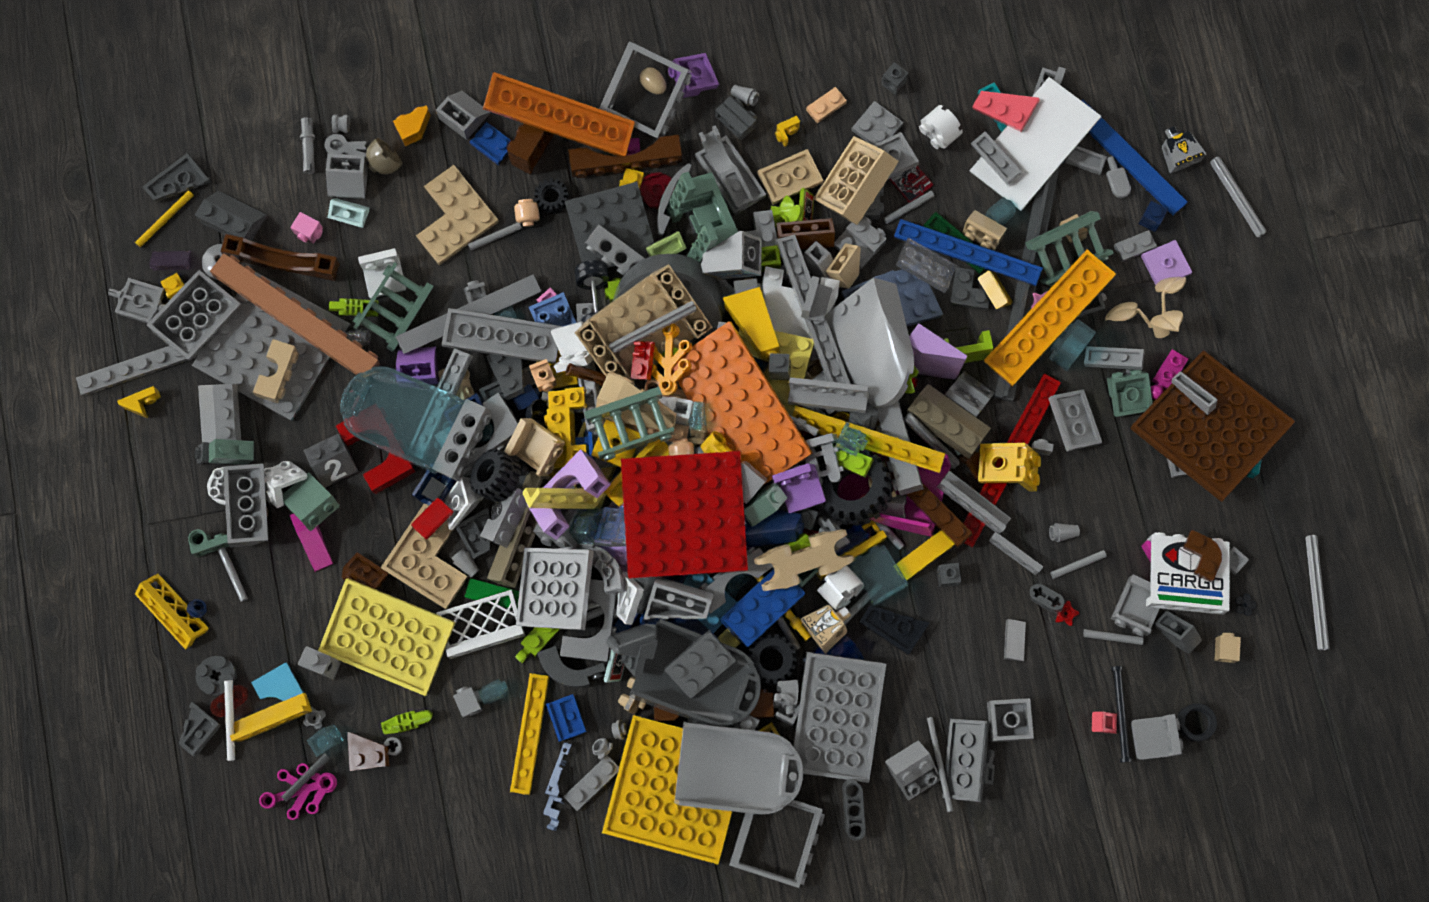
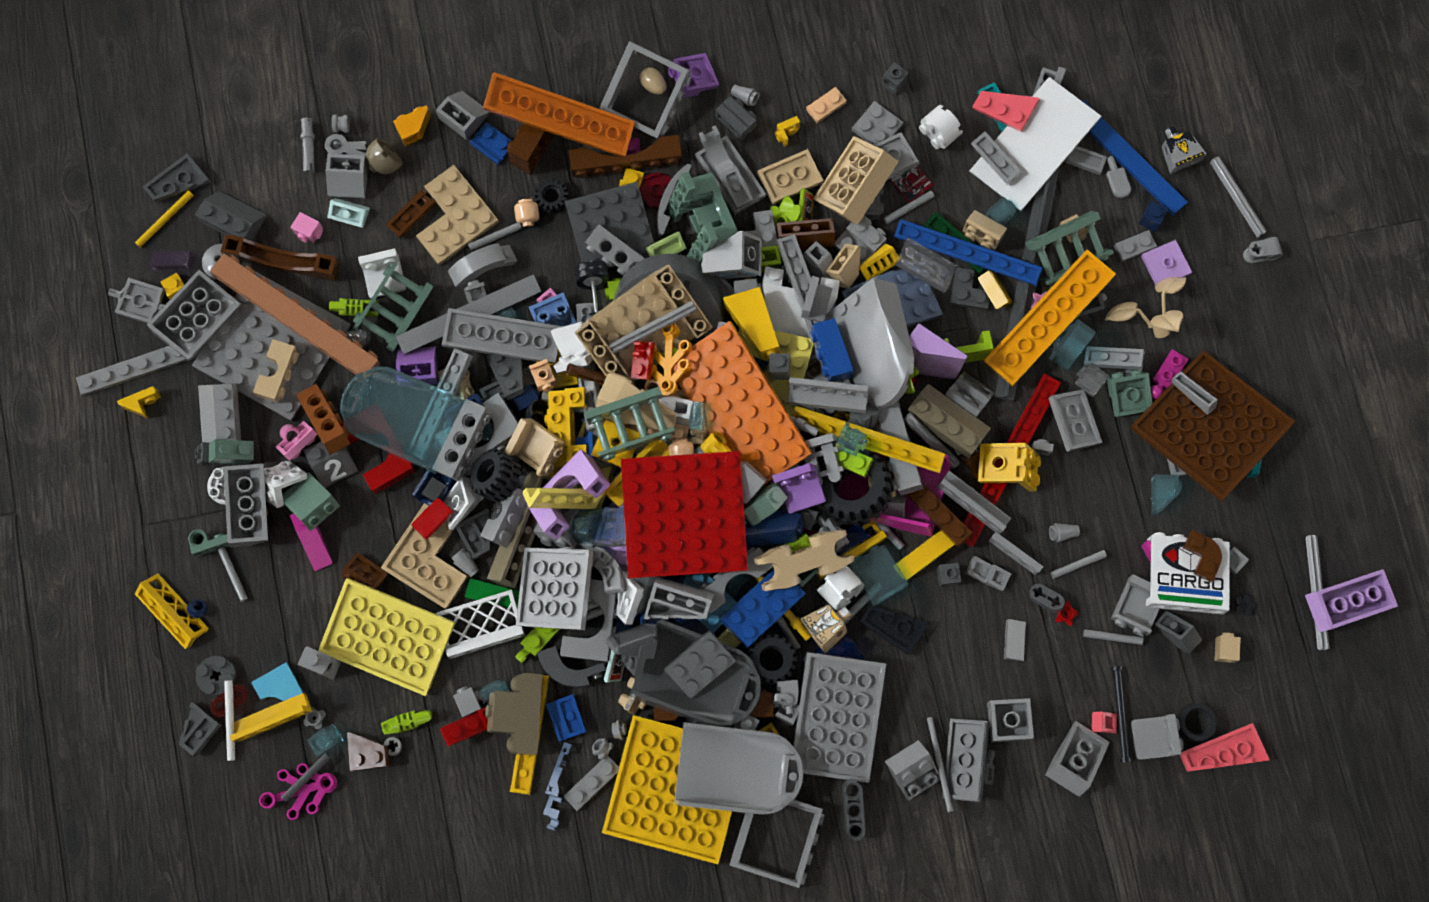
none -> bright pink plate [276,421,317,461]
none -> dark orange brick [296,384,350,455]
none -> reddish brown plate [386,190,436,239]
none -> red slope [440,707,488,747]
none -> light grey arch [448,243,517,287]
none -> dark tan brick [485,673,543,756]
none -> blue brick [809,318,853,382]
none -> yellow slope [859,244,900,281]
none -> light grey slope [965,556,1011,591]
none -> light grey slope [1045,721,1110,797]
none -> clear brick [1075,362,1110,397]
none -> clear light blue slope [1151,474,1182,516]
none -> coral wing [1180,723,1270,772]
none -> light grey piece [1243,237,1283,264]
none -> lavender brick [1305,569,1398,632]

